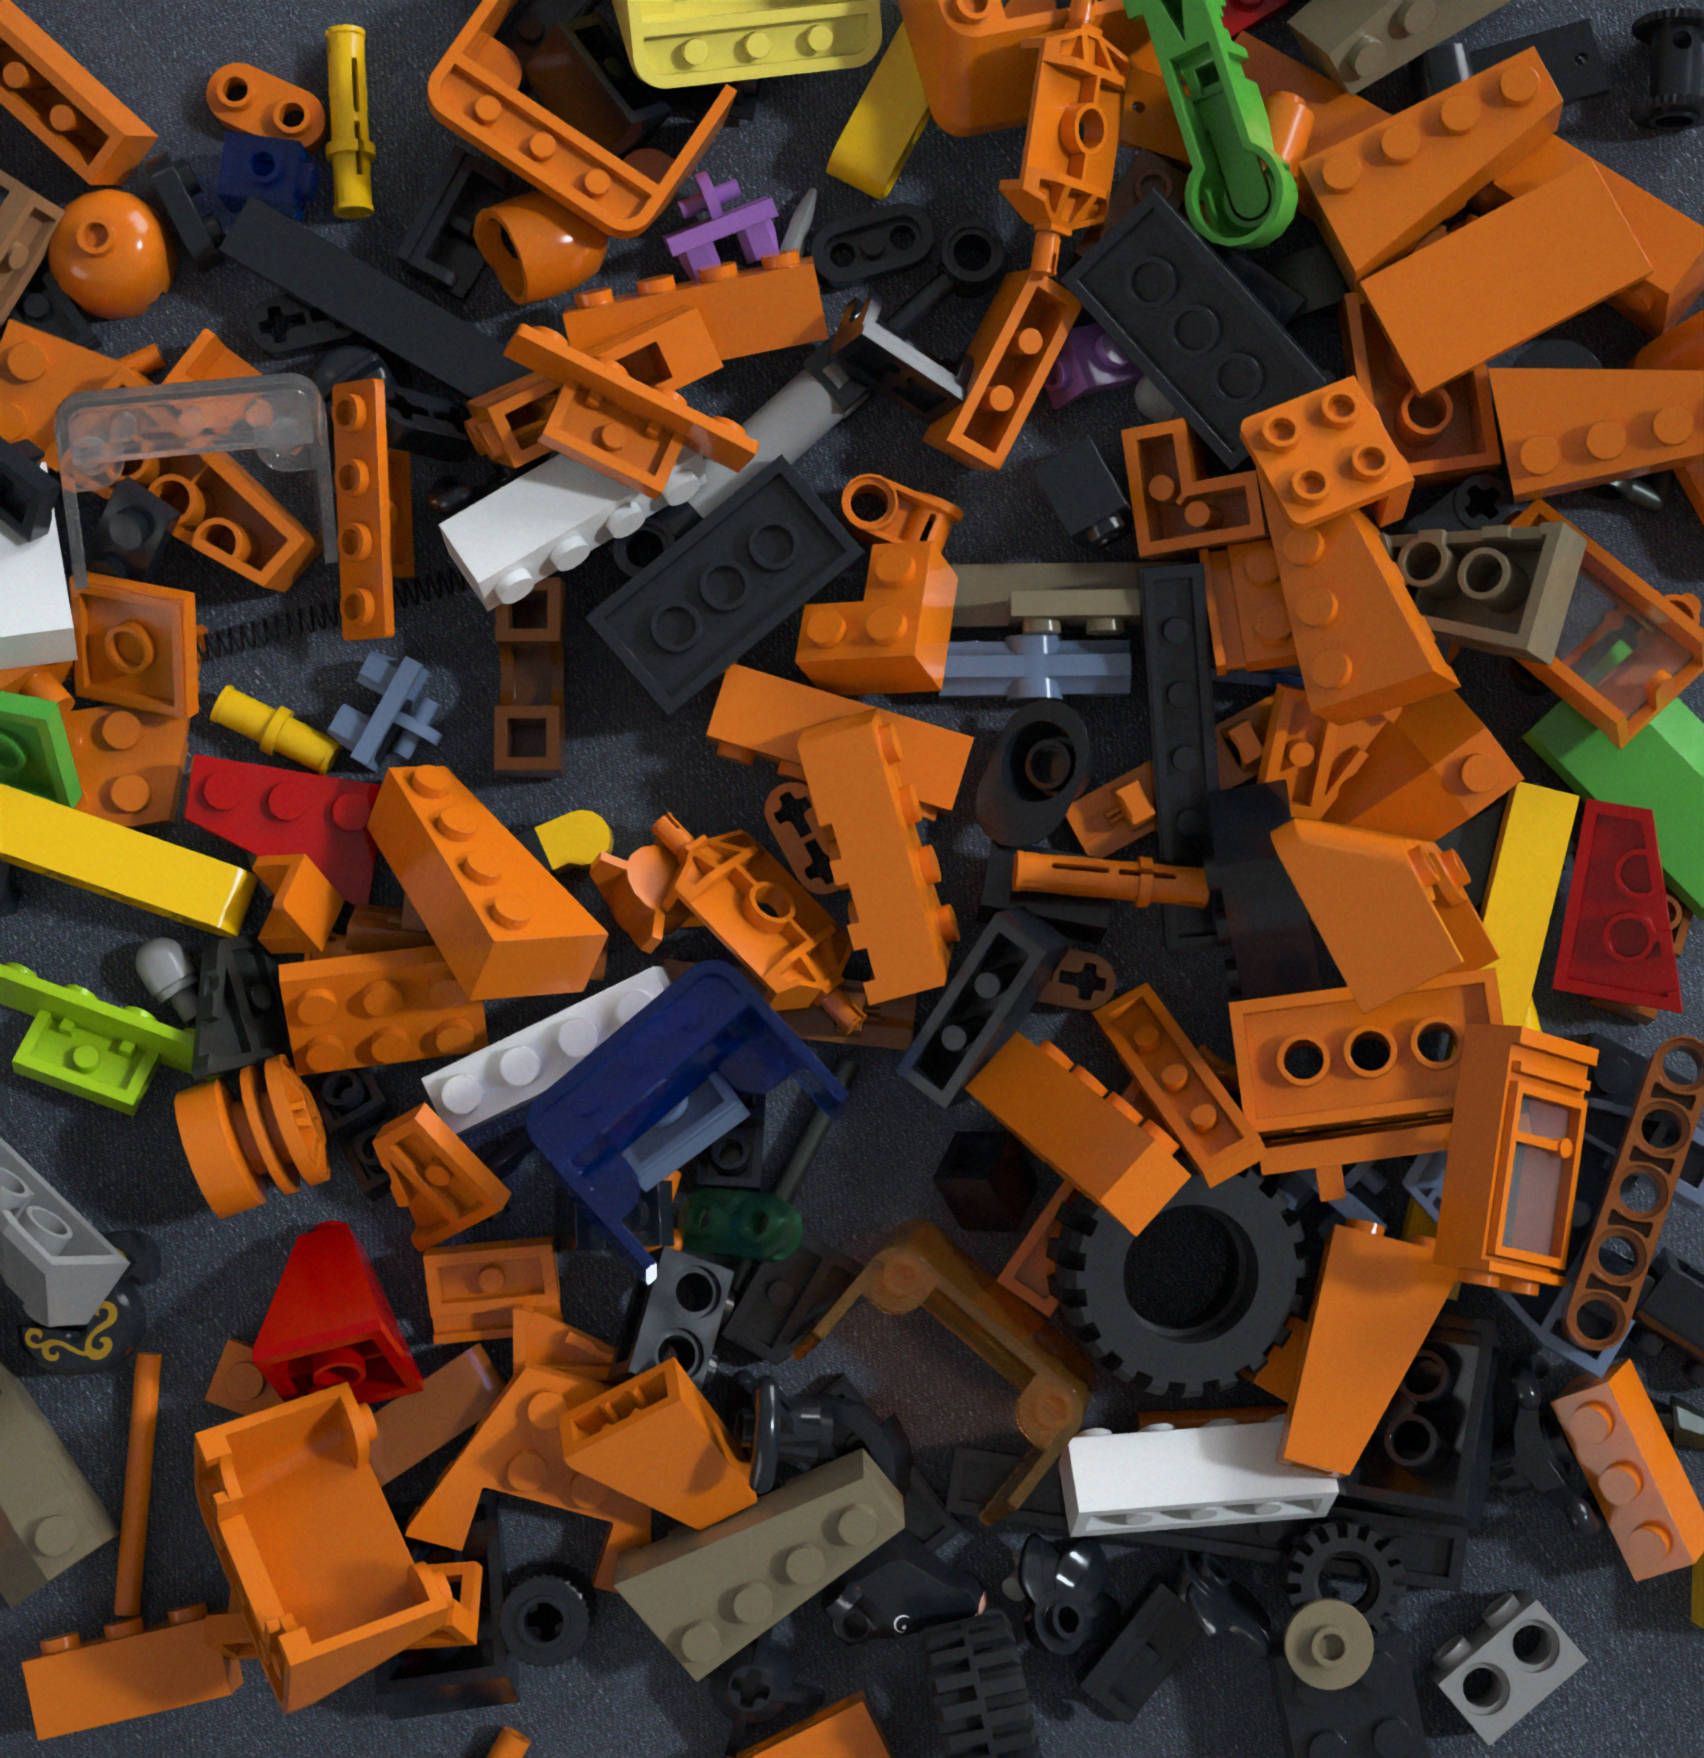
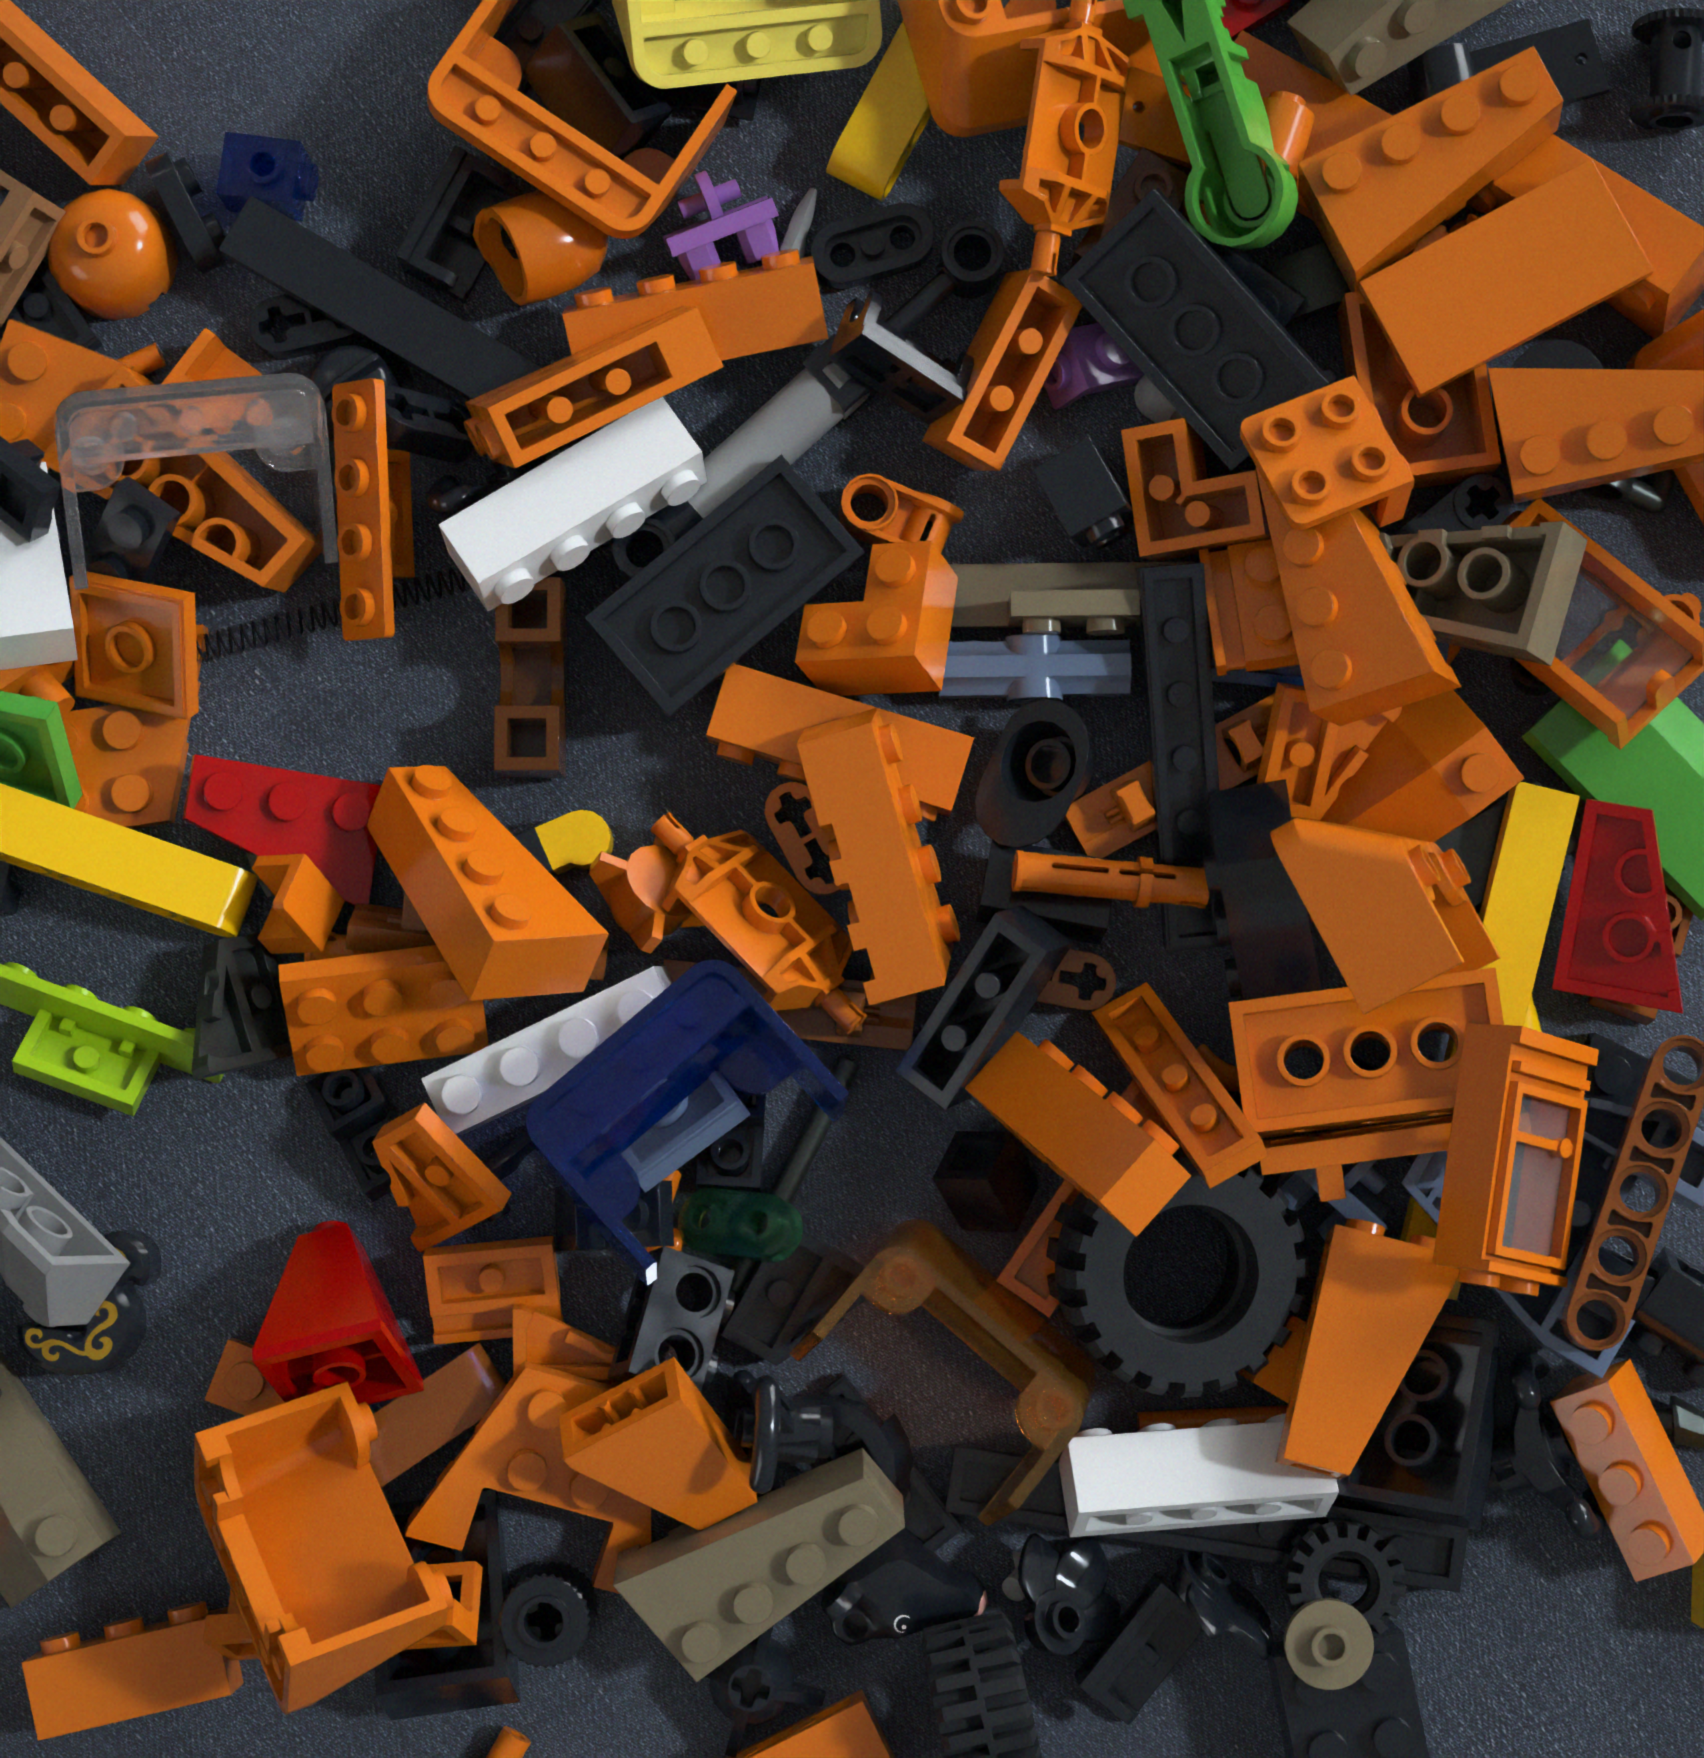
orange bar [114,1352,162,1616] -> none
light grey cylinder [135,937,199,1023] -> none
orange wheel [174,1054,331,1219] -> none
orange plate [206,63,329,157] -> none
yellow pin [210,685,343,776] -> none
yellow pin [325,24,376,220] -> none
sand blue hips [327,651,443,773] -> none
orange bracket [502,323,760,500] -> none
light grey brick [1426,1589,1588,1746] -> none

